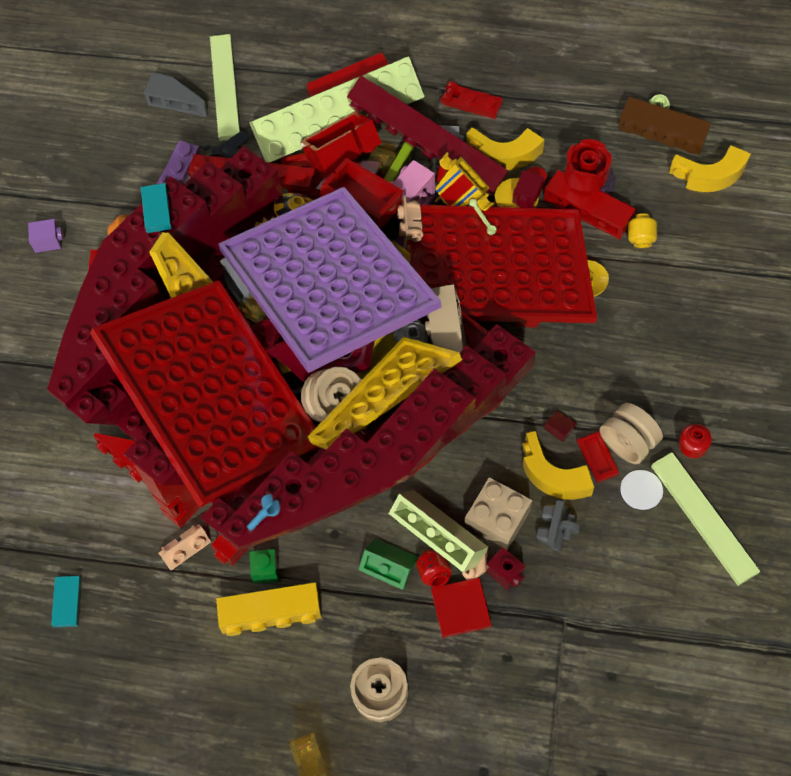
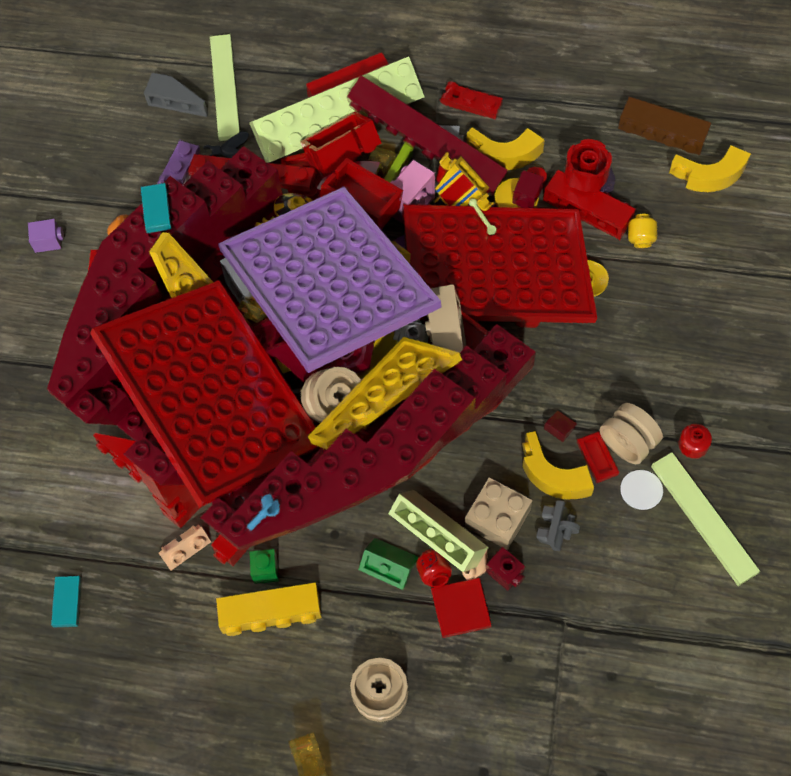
light nougat hinge [397,196,423,246] -> none
yellowish green plate [649,94,670,109] -> none

